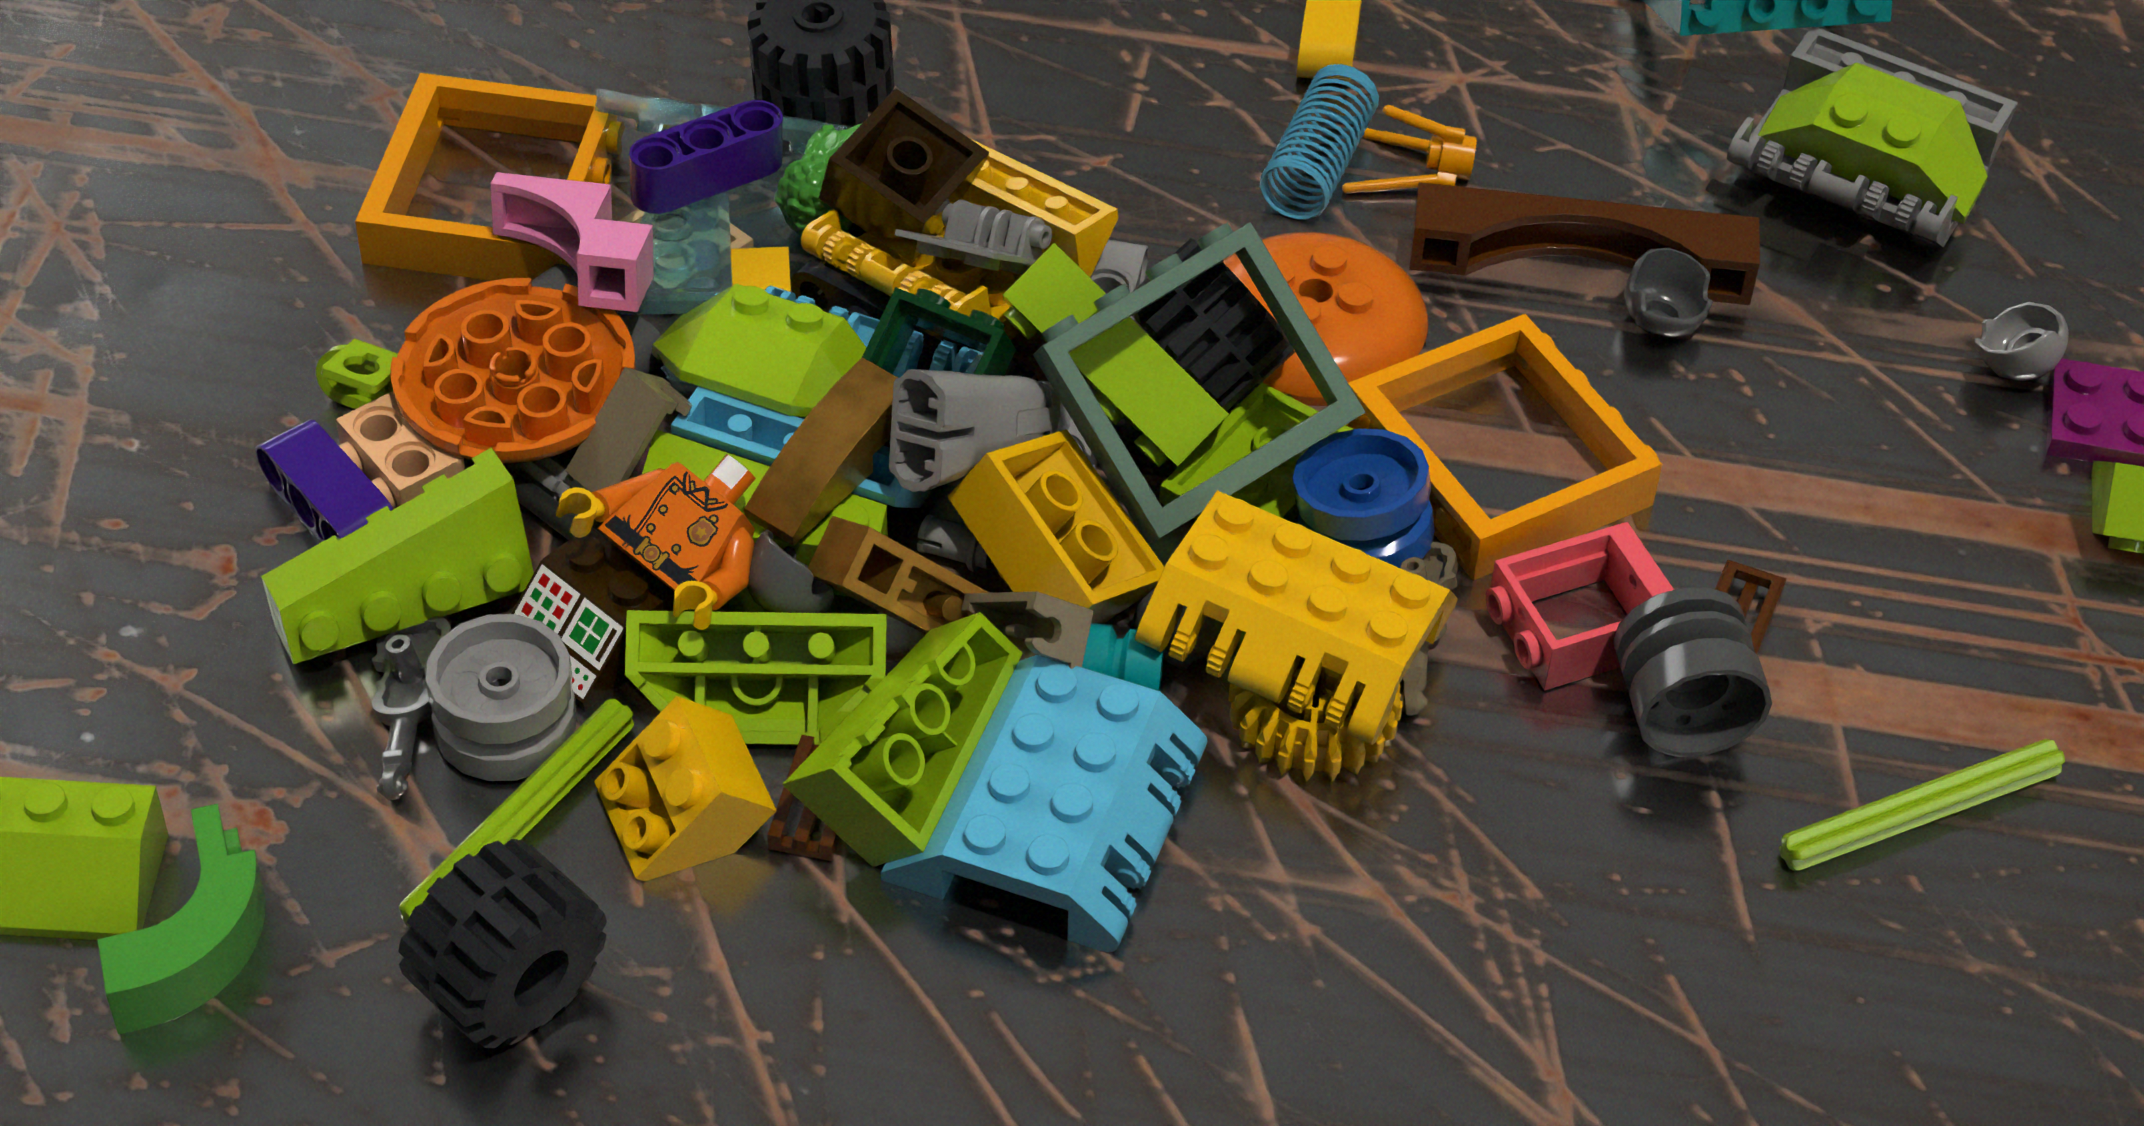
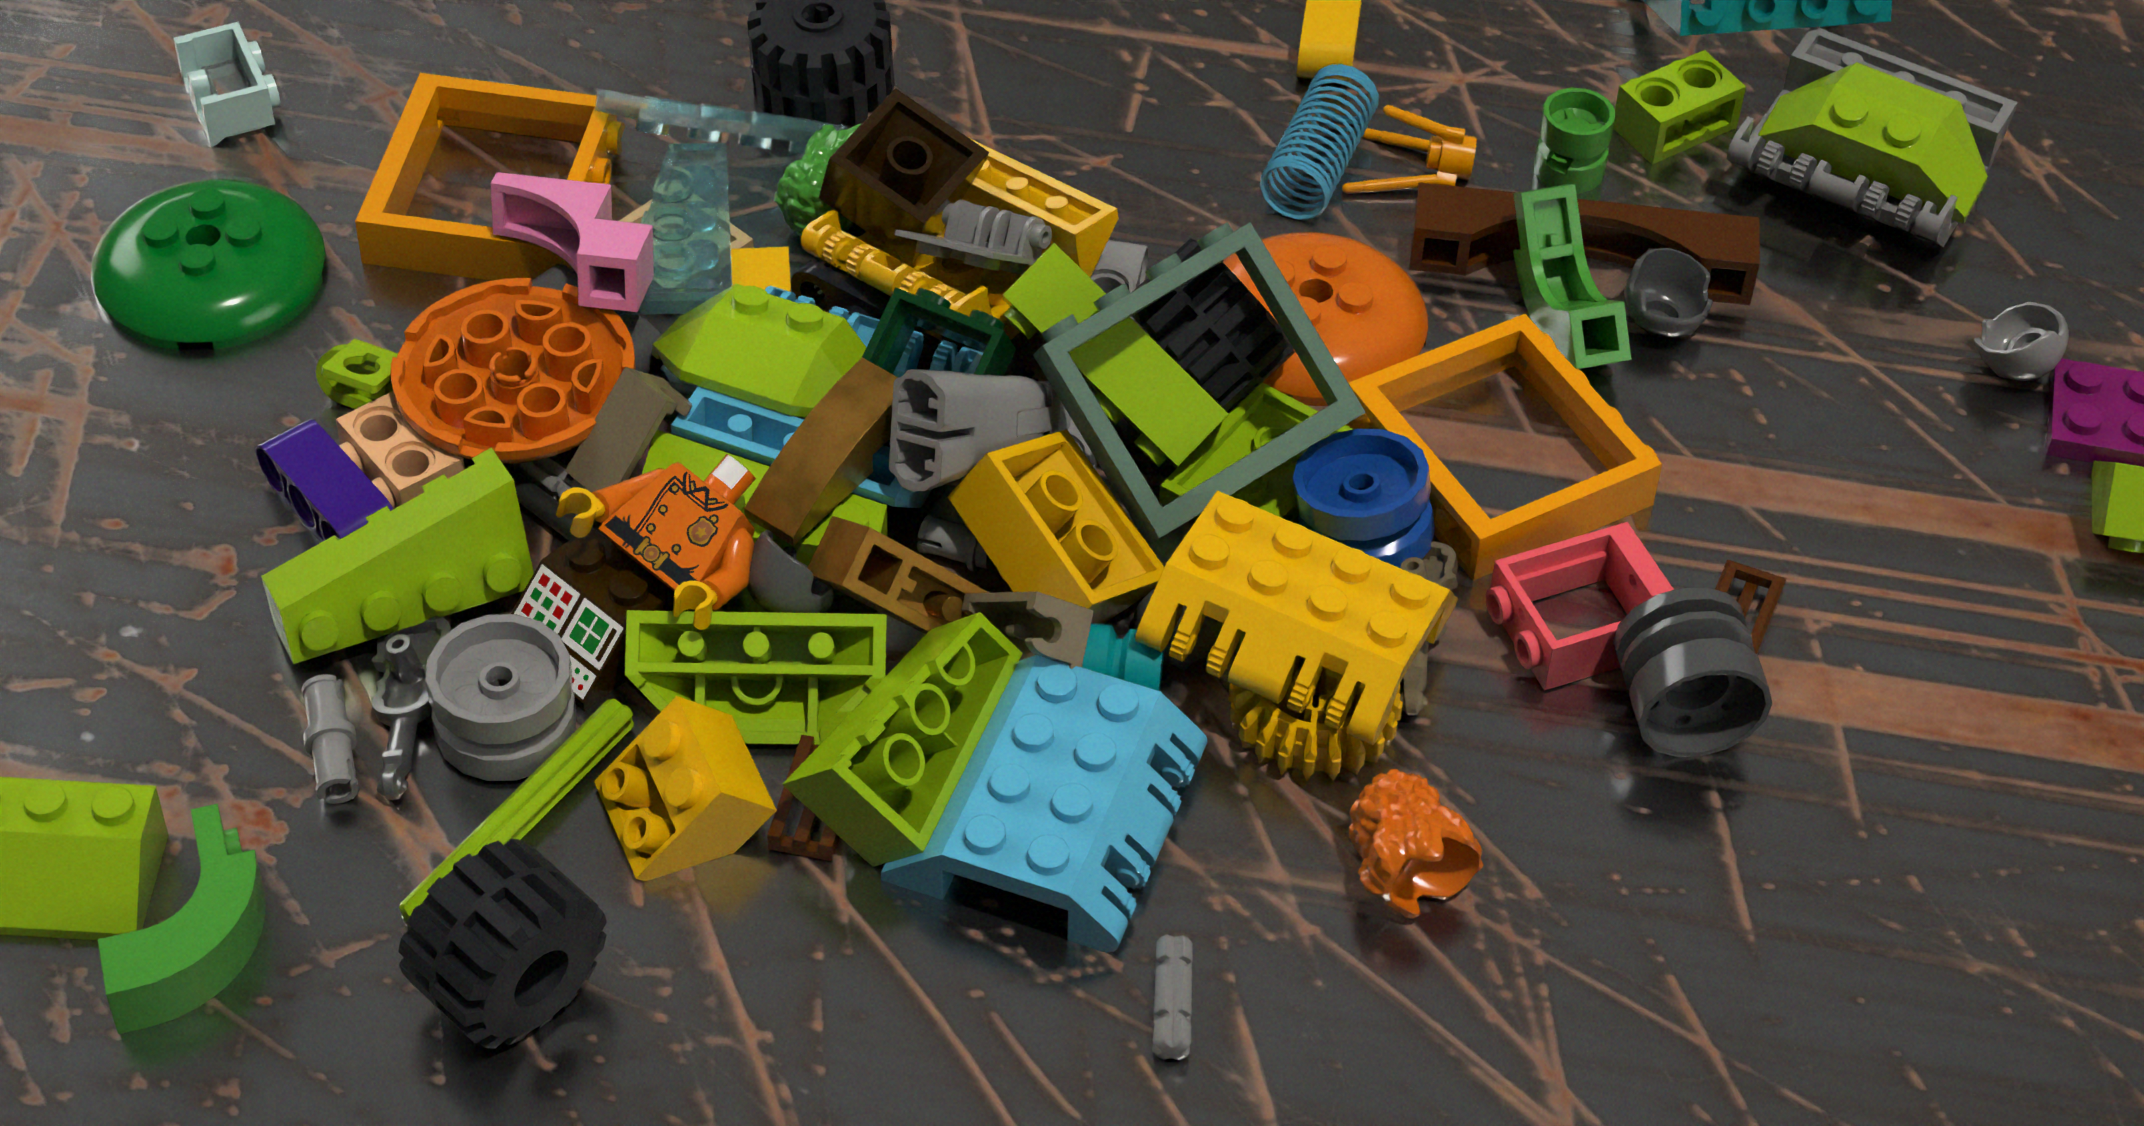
dark purple beam [629,100,783,214] -> none
lime axle [1779,739,2065,871] -> none
none -> green brick [91,179,326,350]
none -> light aqua window [174,22,281,147]
none -> light grey pin [301,674,360,804]
none -> light grey axle [1153,934,1193,1060]
none -> orange hair [1349,769,1484,919]
none -> bright green arch [1513,184,1632,369]
none -> bright green wheel [1533,88,1615,194]
none -> lime brick [1613,50,1746,165]

